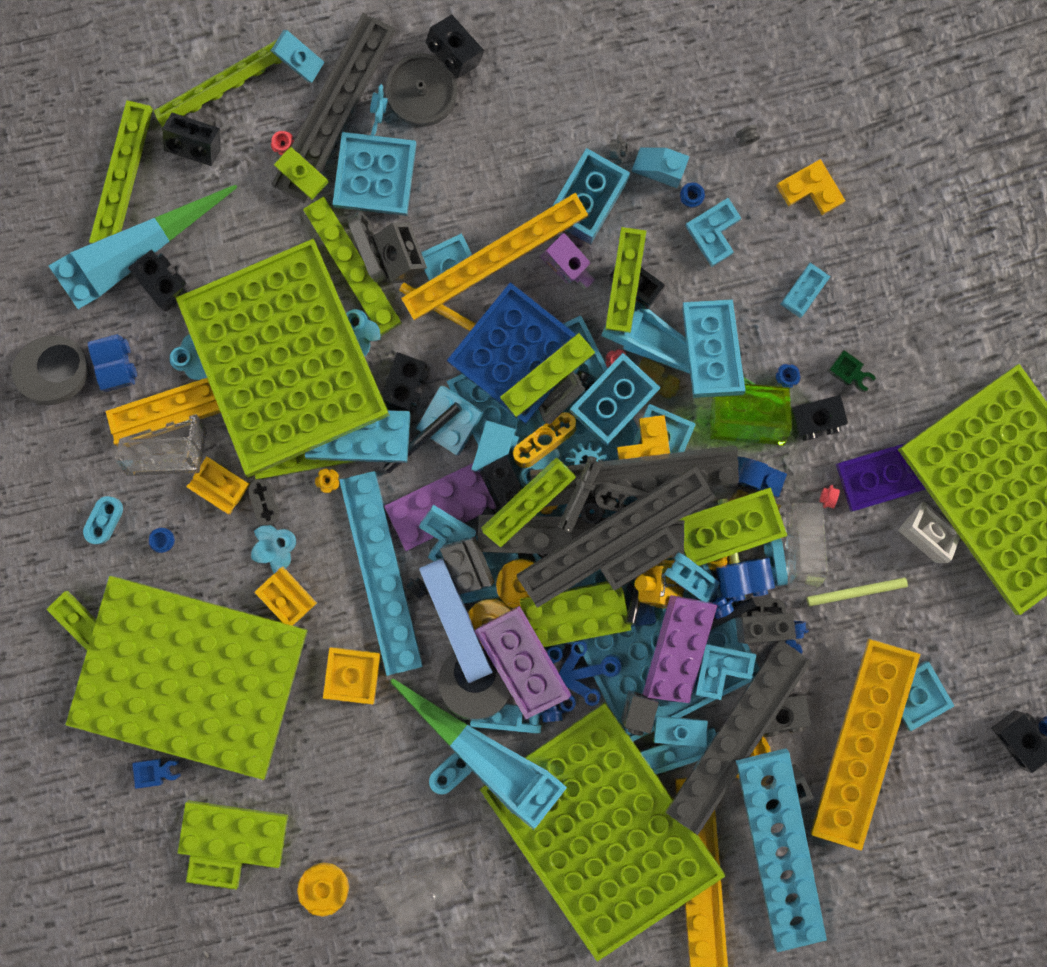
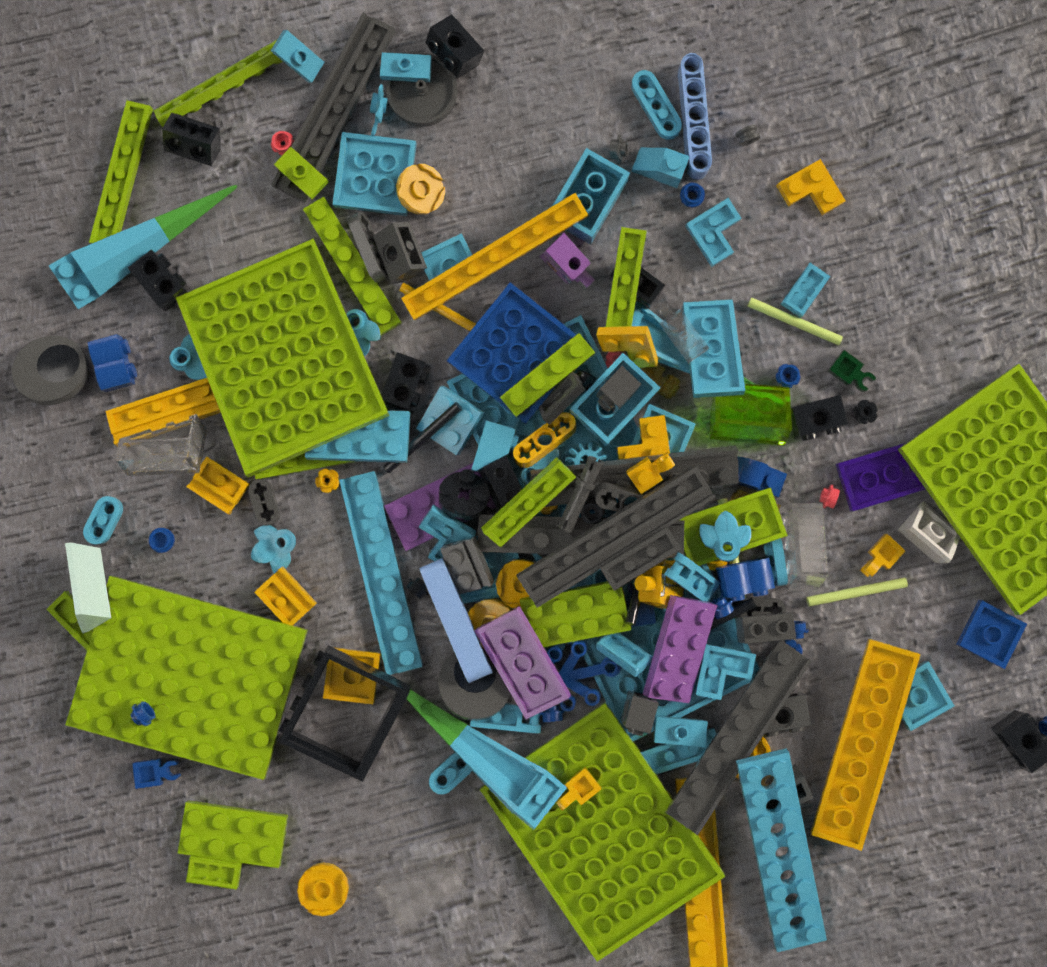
none -> light aqua slope [65,542,111,633]
none -> blue plate [131,701,155,726]
none -> black window [278,645,411,782]
none -> medium azure plate [380,52,432,82]
none -> yellow tile [396,164,445,215]
none -> black plate [438,469,490,521]
none -> yellow plate [555,767,601,811]
none -> yellow plate [596,326,658,368]
none -> medium azure plate [596,633,653,677]
none -> dark grey brick [597,366,641,413]
none -> yellow plate [626,453,675,494]
none -> medium azure plate [631,70,682,140]
none -> clear plate [655,299,709,364]
none -> light blue beam [678,53,712,180]
none -> medium azure plate [699,511,751,562]
none -> yellowish green bar [747,297,843,346]
none -> black plate [853,400,878,424]
none -> yellow plate [860,534,905,577]
none -> blue plate [956,600,1027,669]

